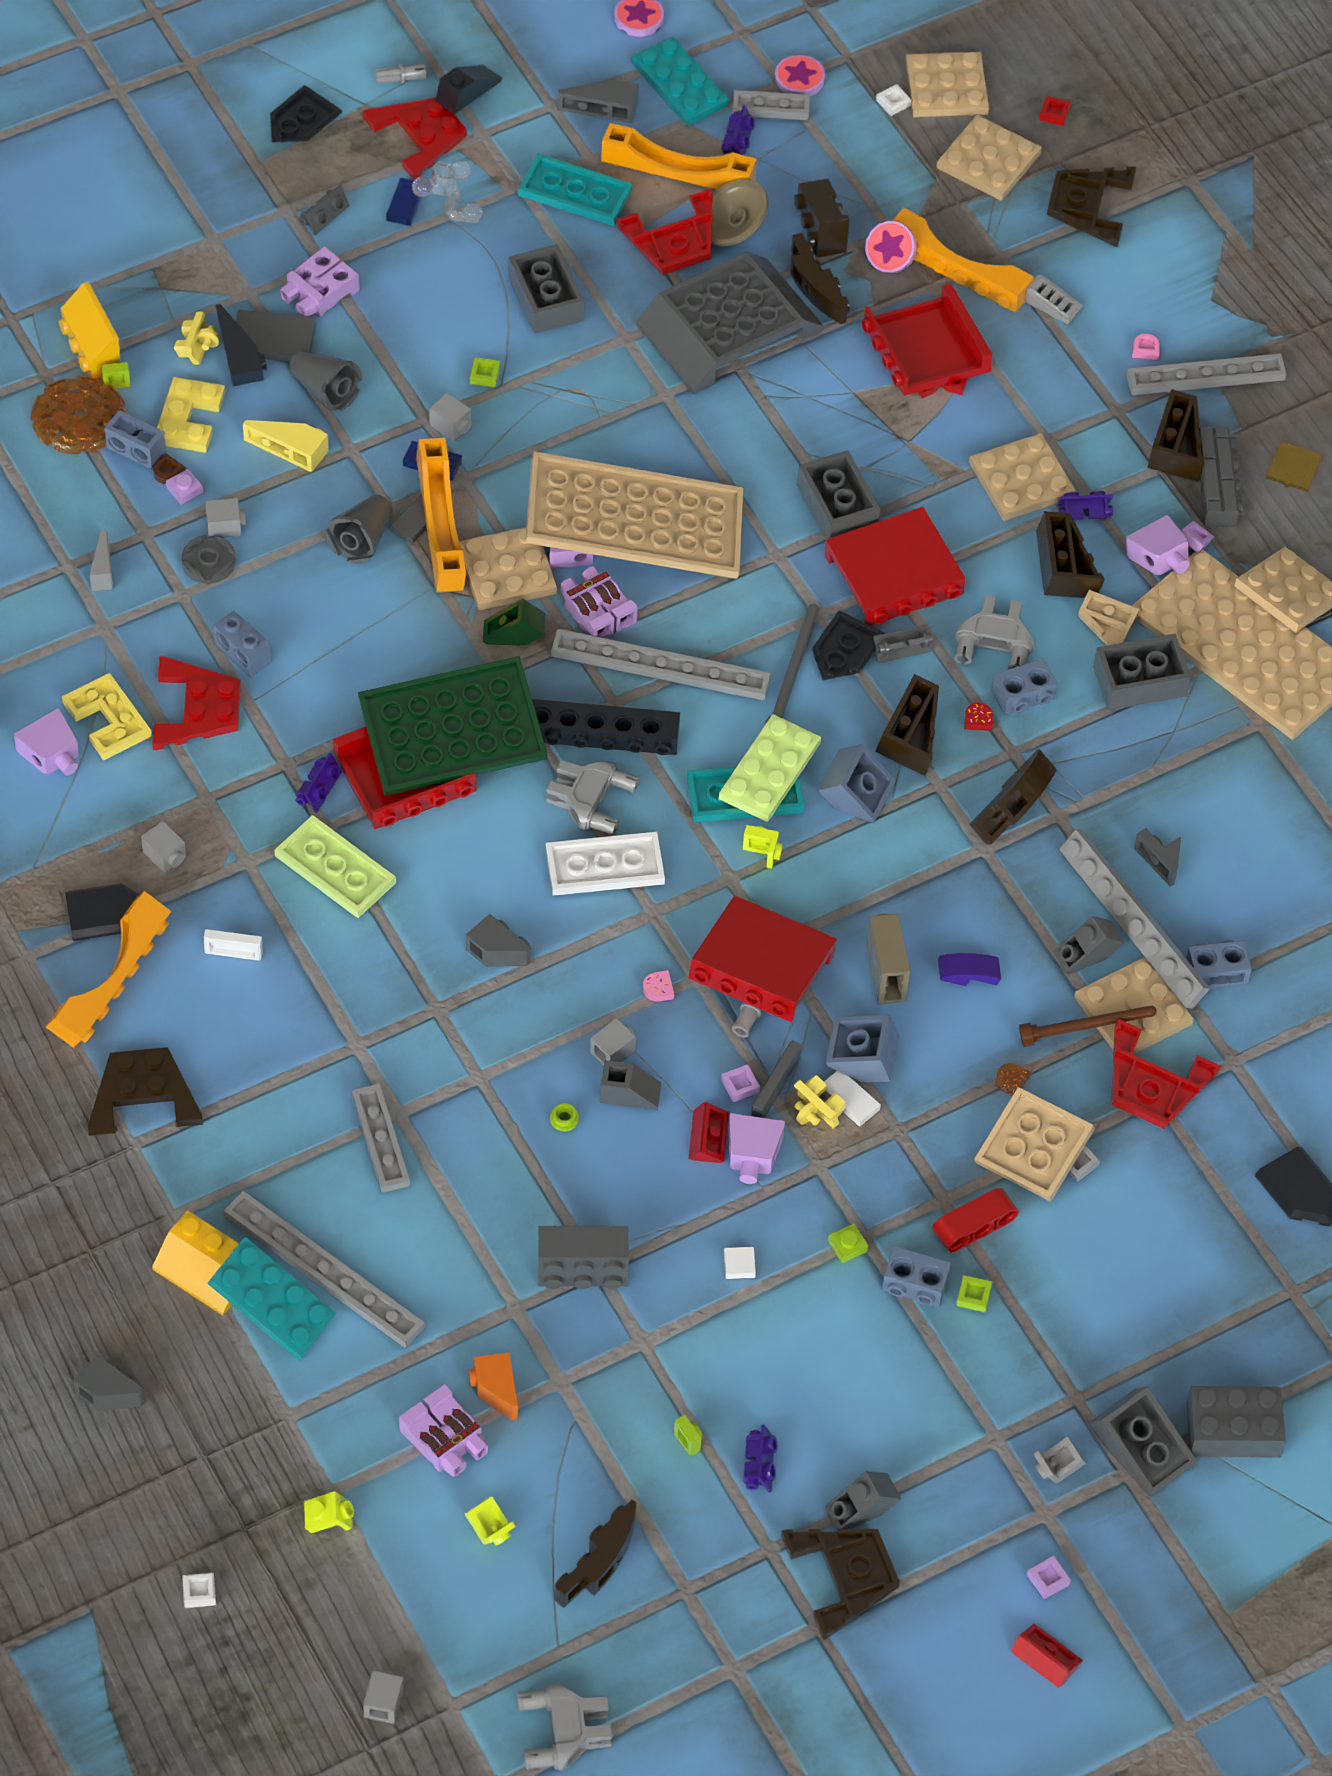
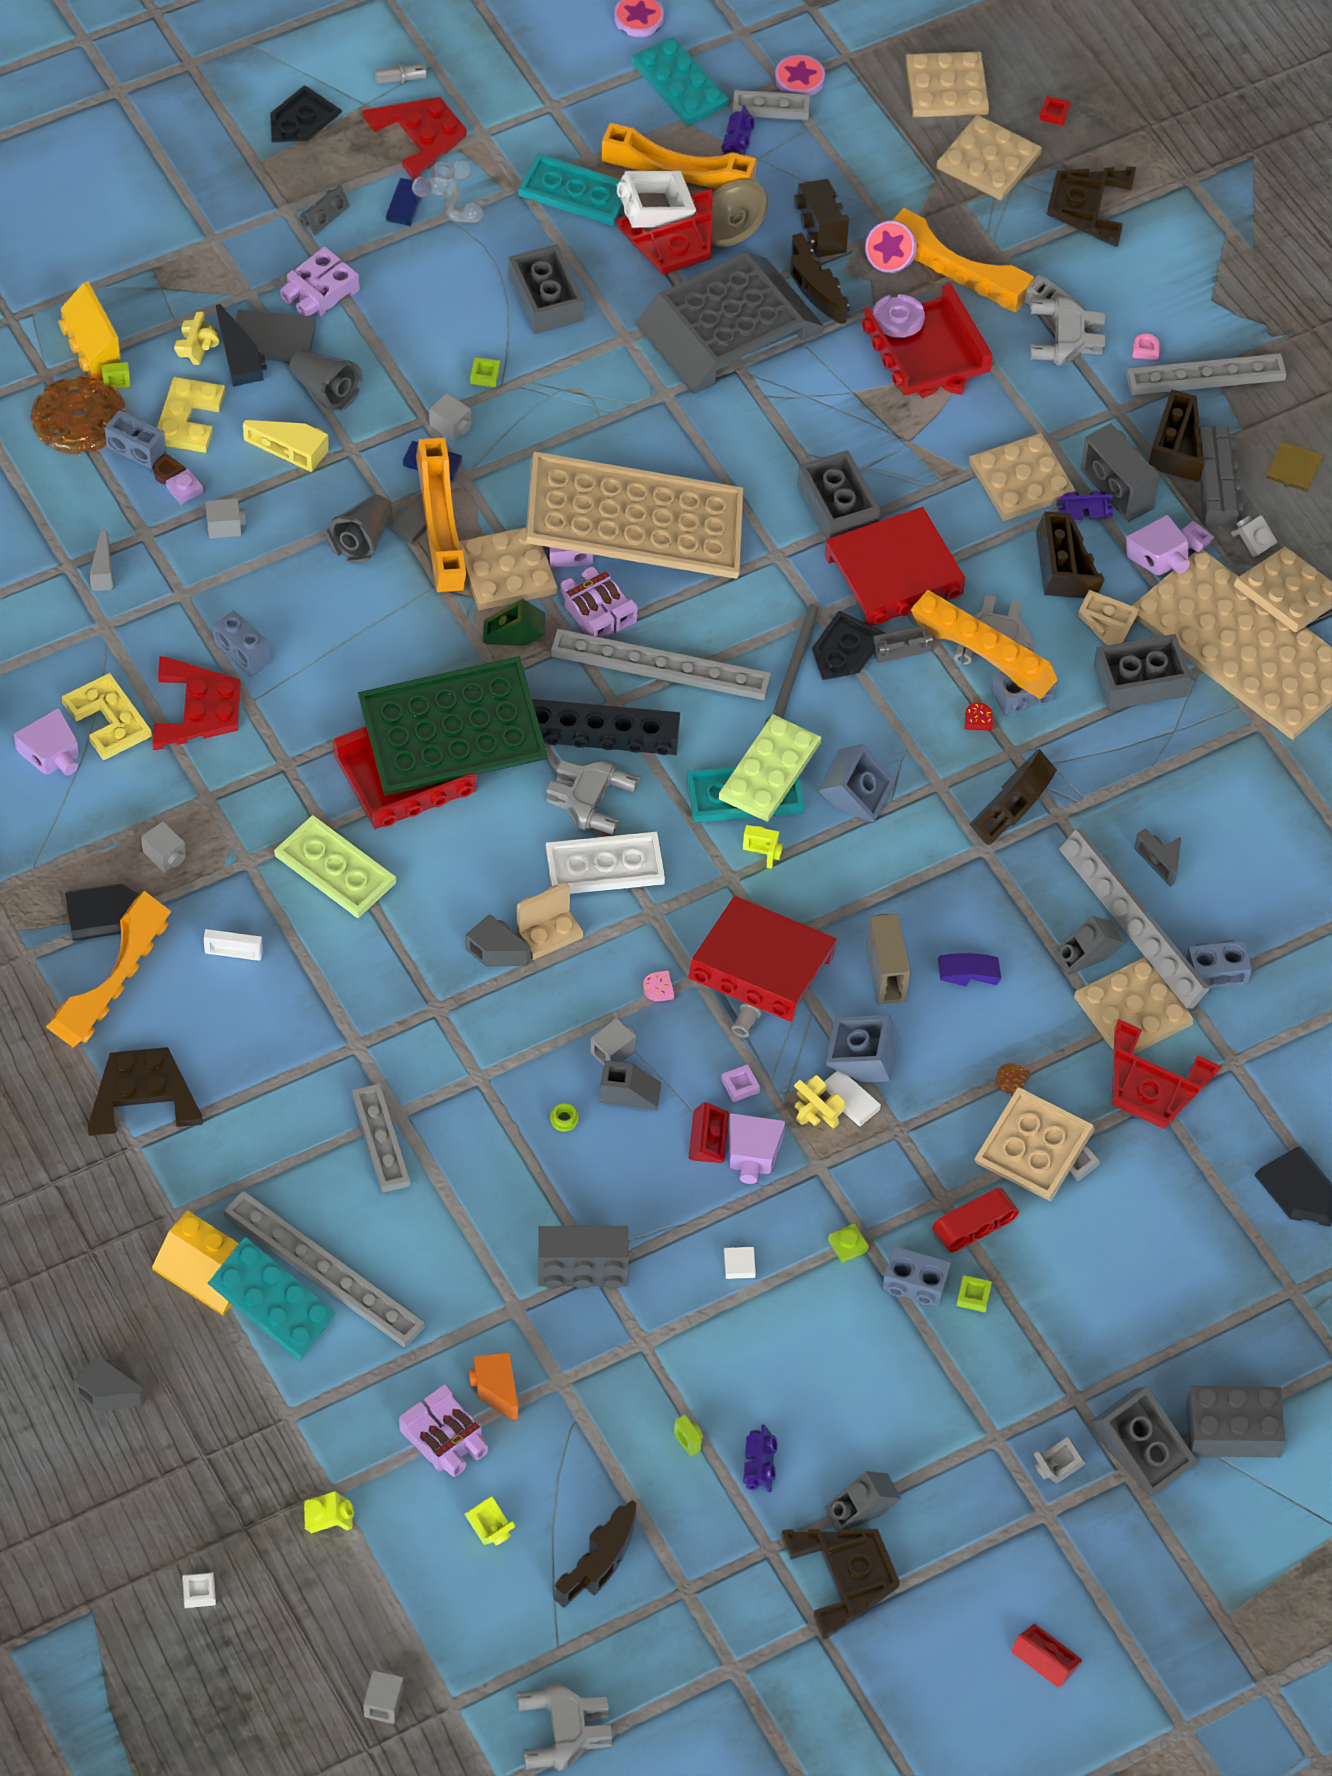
dark grey tile [182,535,236,584] -> none
dark purple hinge [296,753,342,813] -> none
black slope [435,65,502,114] -> none
dark grey slope [558,80,639,123] -> none
dark grey tile [751,1040,801,1118] -> none
dark brown wedge [875,674,939,776] -> none
white tile [876,84,912,116] -> none
reddish brown piece [1019,1005,1157,1047] -> none
lavender plate [1027,1556,1071,1599] -> none
none -> tan bracket [517,882,583,960]
none -> white window [617,171,696,227]
none -> lavender tile [873,294,925,337]
none -> light orange arch [911,590,1058,700]
none -> light grey connector [1030,296,1105,366]
none -> dark grey brick [1080,423,1160,522]
none -> light grey bracket [1230,515,1277,557]

